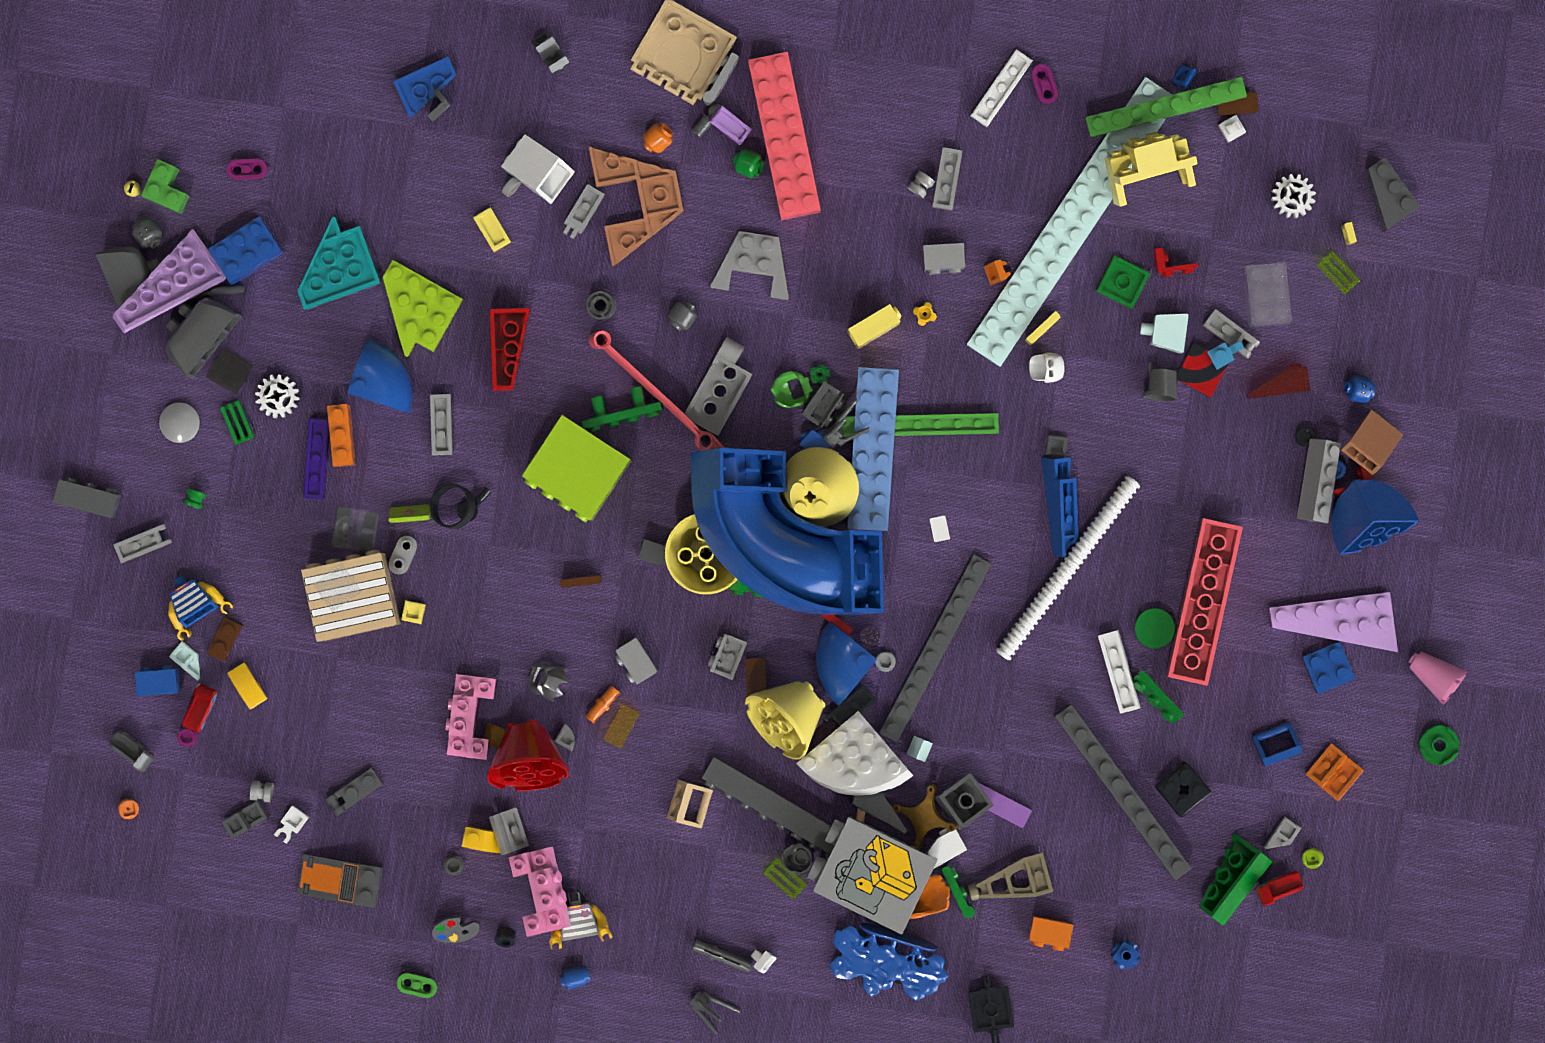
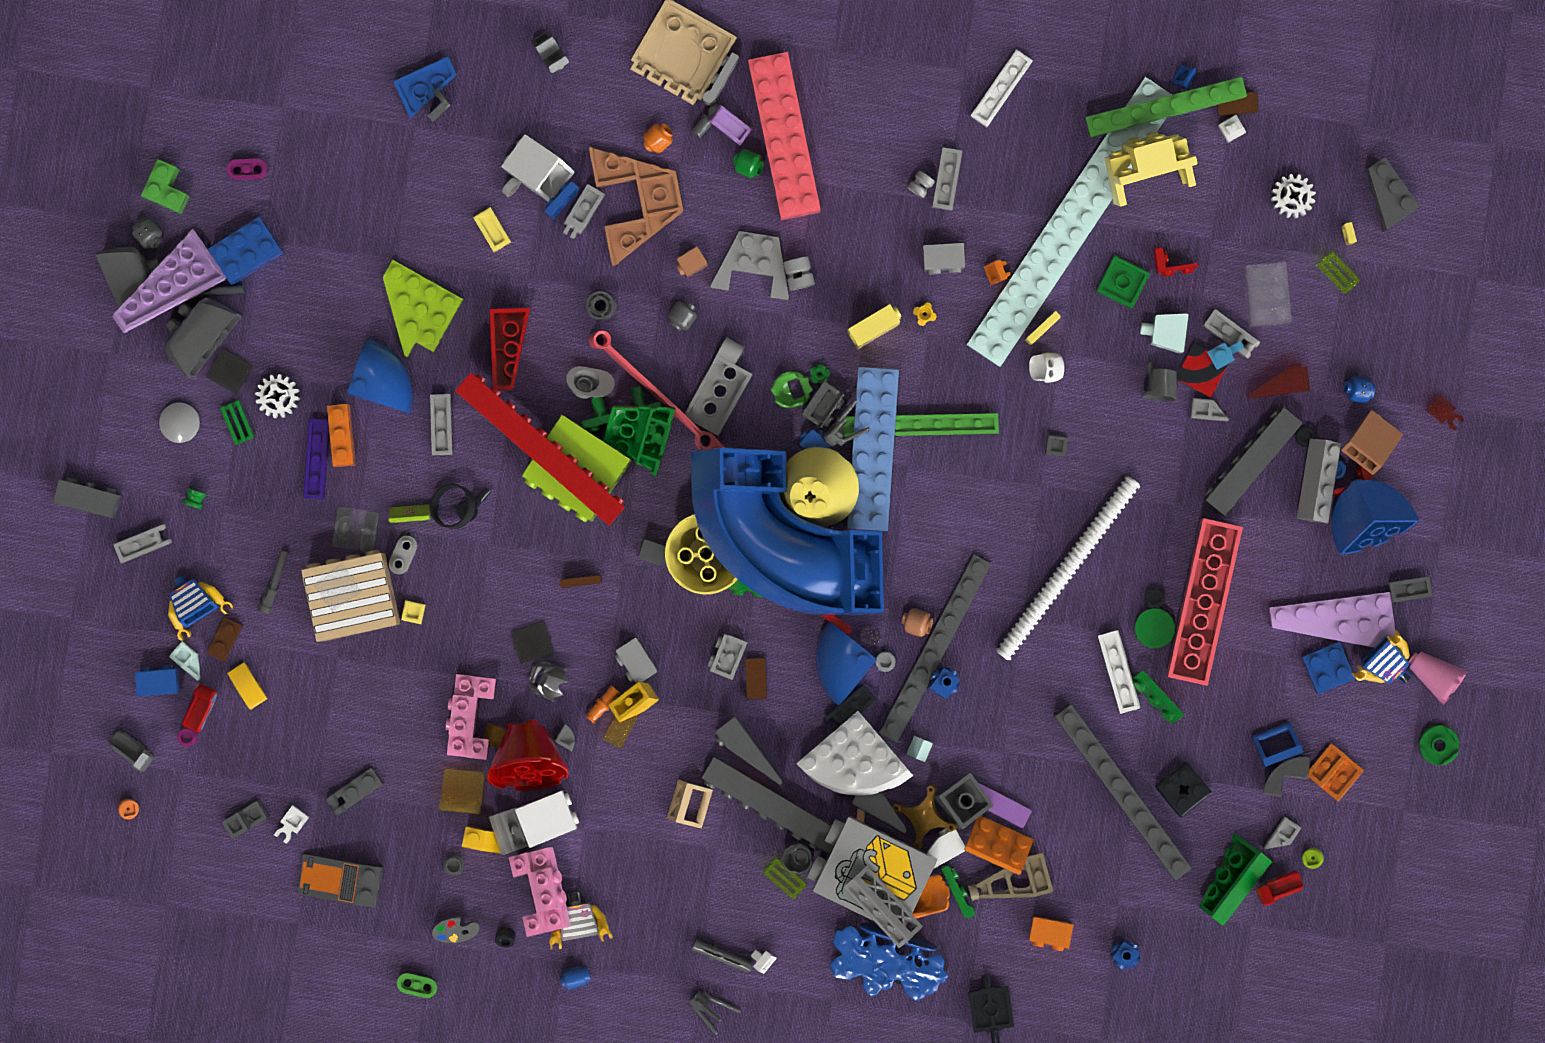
light yellow hinge [124,180,141,197] -> none
light grey wheel [250,780,274,803] -> none
teal wing [297,217,381,311] -> none
light yellow cone [745,681,825,760] -> none
white sticker [930,516,950,542] -> none
magenta plate [1031,64,1058,105] -> none
blue wedge [1041,457,1079,557] -> none
none -> dark grey pin [257,550,288,615]
none -> clear yellow bracket [438,769,485,814]
none -> red brick [455,373,625,526]
none -> clear smoke piece [511,622,554,664]
none -> white slope [515,790,579,848]
none -> blue plate [545,181,580,220]
none -> light grey piece [566,366,615,399]
none -> green wedge [603,405,676,477]
none -> yellow slope [608,682,659,722]
none -> nougat brick [675,247,708,278]
none -> dark grey slope [715,716,783,785]
none -> light grey wheel [783,257,815,291]
none -> light grey fence [844,866,923,948]
none -> nougat head [902,608,933,637]
none -> blue brick [927,667,960,699]
none -> orange plate [964,816,1034,875]
none -> black tile [1144,588,1165,609]
none -> light grey tile [1190,398,1229,422]
none -> dark grey brick [1204,408,1302,516]
none -> dark grey brick [1264,757,1310,797]
none -> torso [1352,630,1412,684]
none -> dark grey plate [1388,576,1433,603]
none -> clear red plate [1426,395,1464,430]

